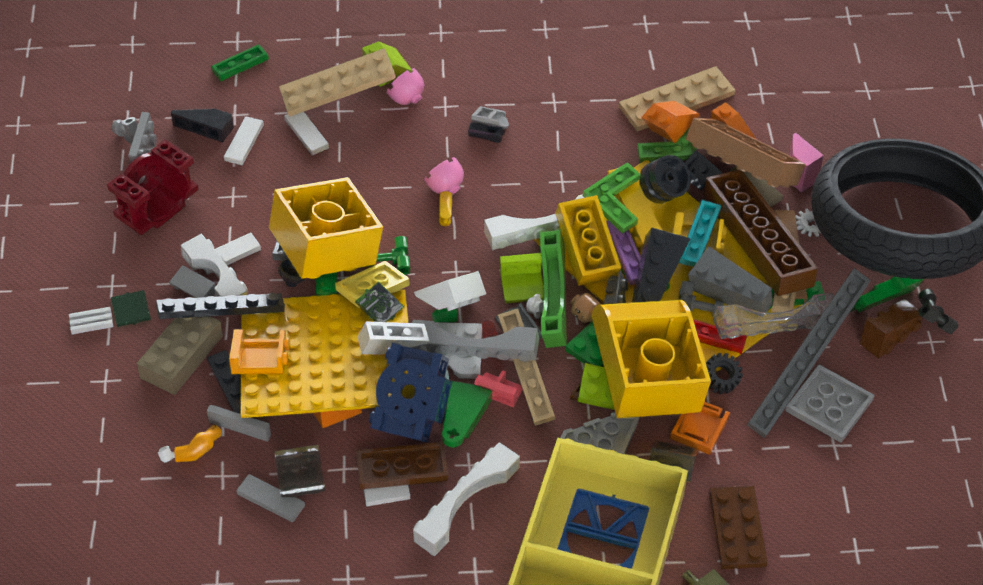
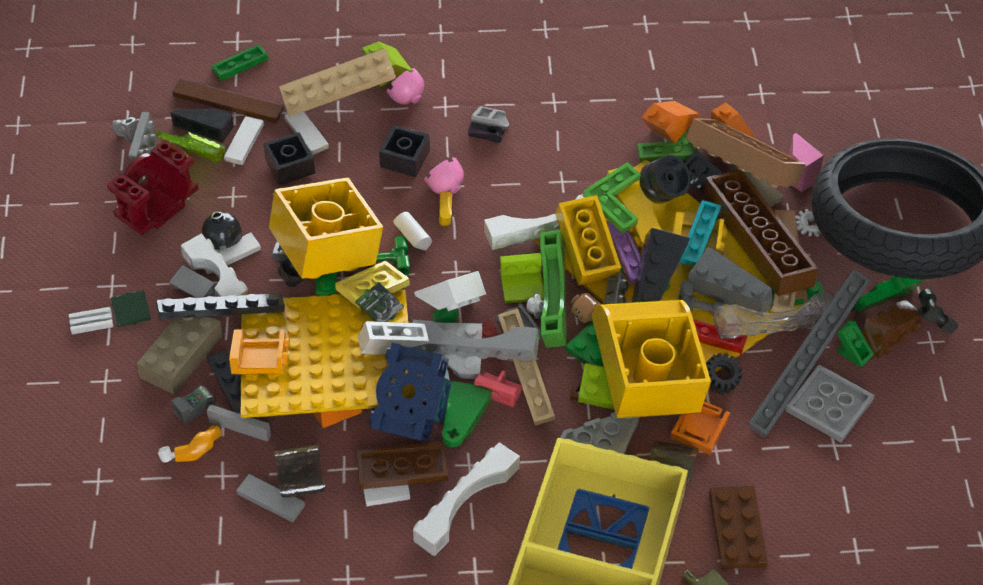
tan plate [619,66,735,132] -> none
none -> clear neon green piece [155,130,225,163]
none -> dark grey leg [171,386,216,425]
none -> reddish brown tile [172,79,284,123]
none -> black cylinder [201,212,242,250]
none -> black brick [263,132,315,185]
none -> black brick [379,125,430,177]
none -> white brick [393,212,432,250]
none -> green slope [836,321,874,367]

